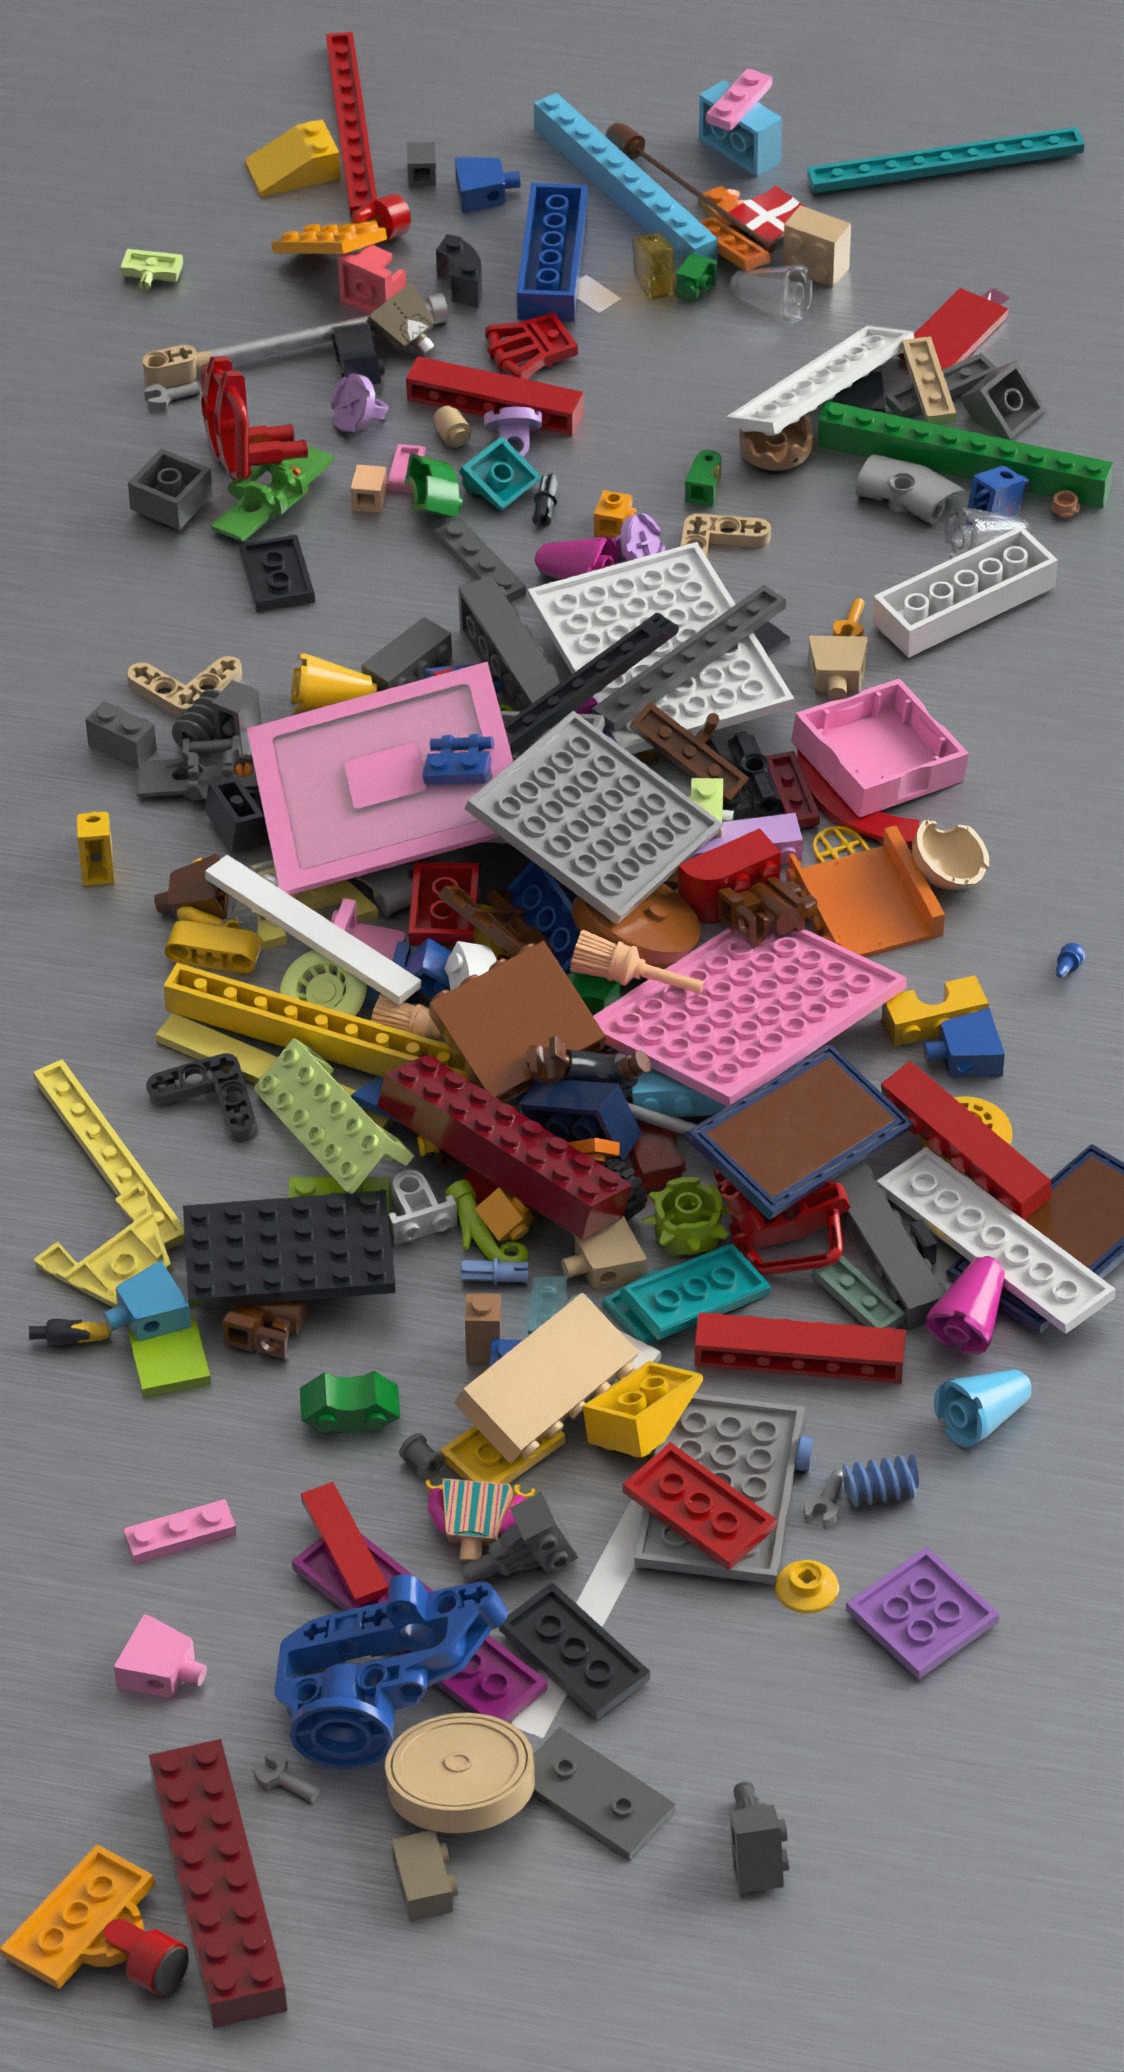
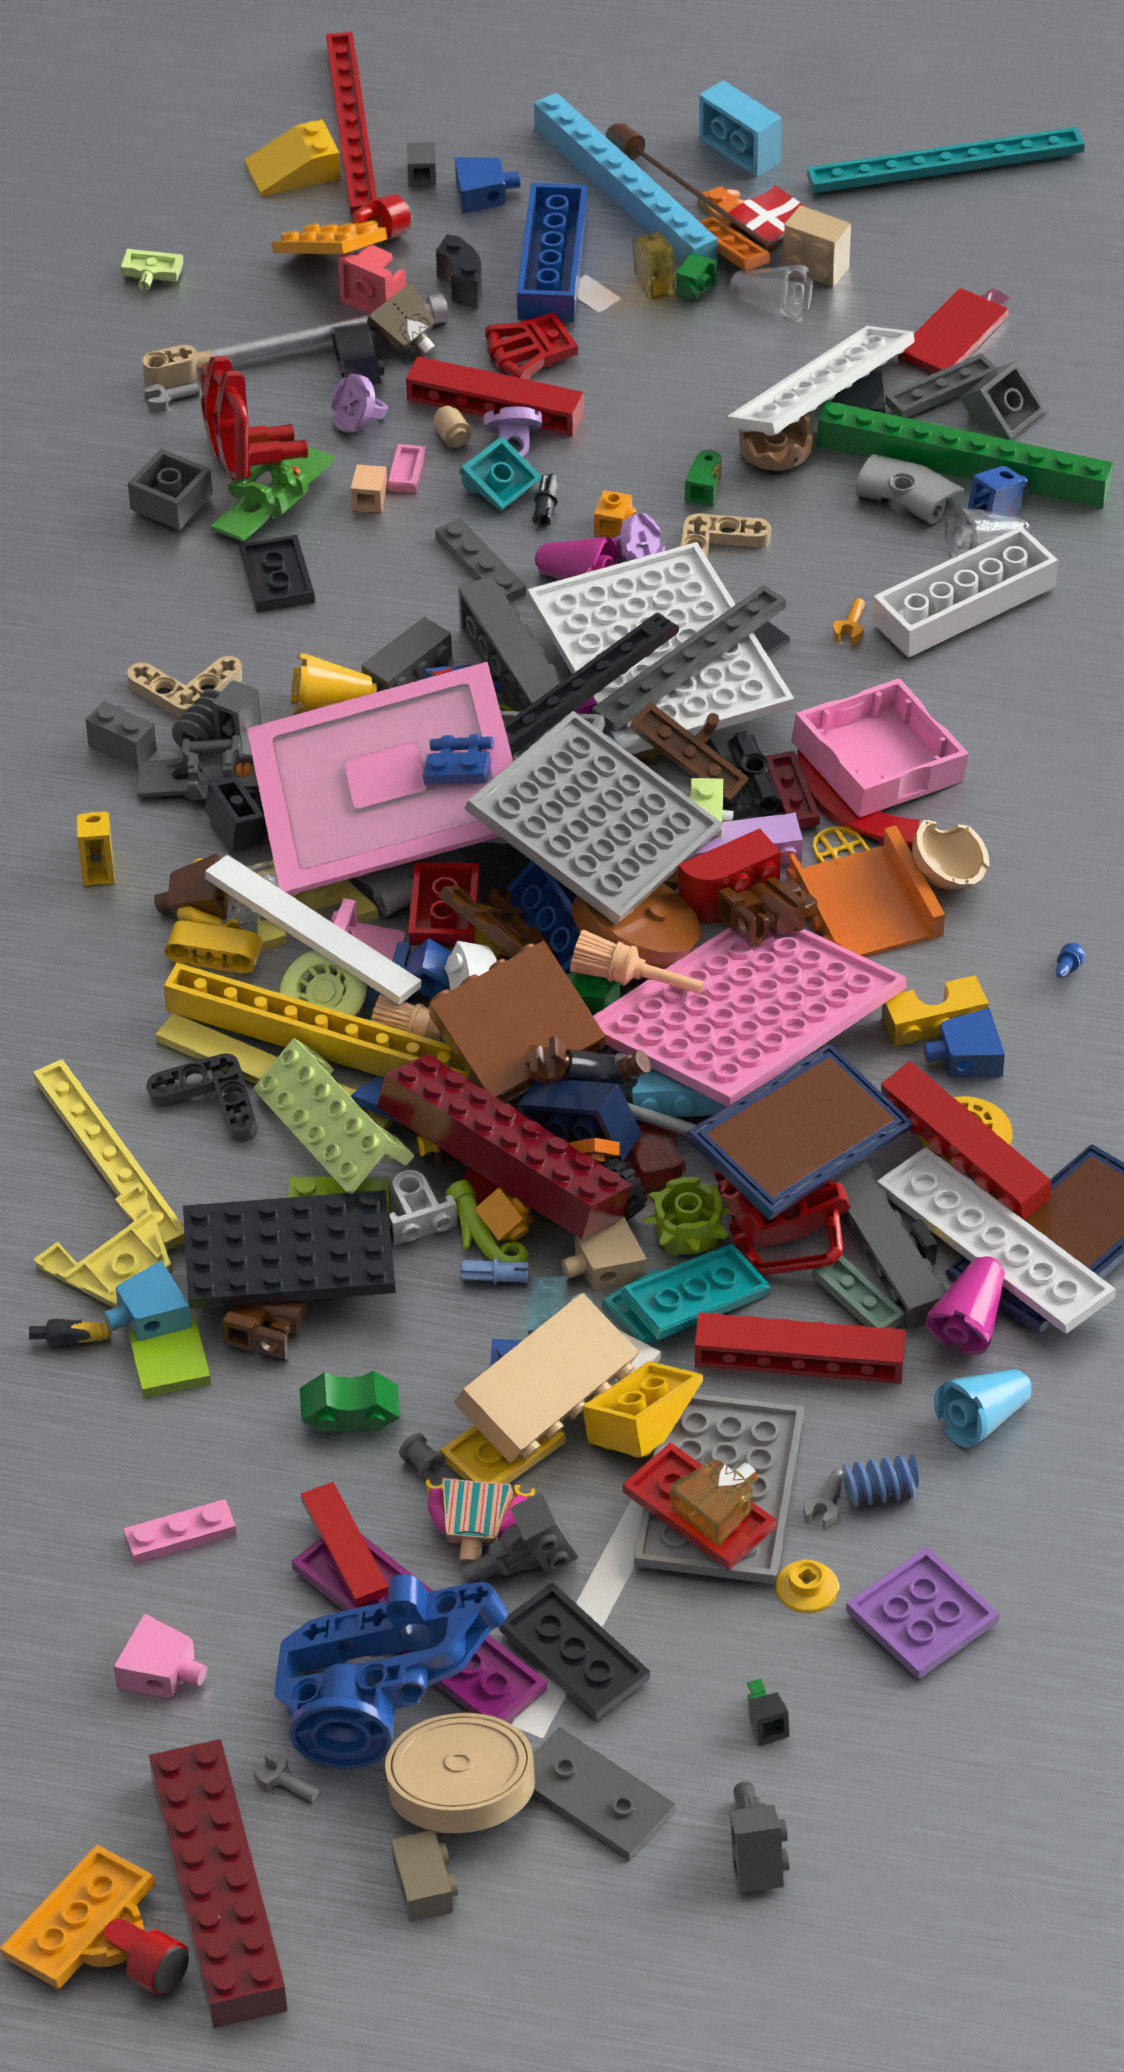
green brick [405,453,463,519] -> none
medium nougat brick [465,1293,502,1364] -> none
bright pink plate [706,68,772,131] -> none
medium blue tile [795,1435,814,1472] -> none
tan torso [808,635,868,700] -> none
tan plate [902,336,956,424] -> none
nougat plate [1050,490,1080,518] -> none
none -> clear yellow torso [670,1460,758,1546]
none -> pearl dark grey piece [747,1679,790,1745]

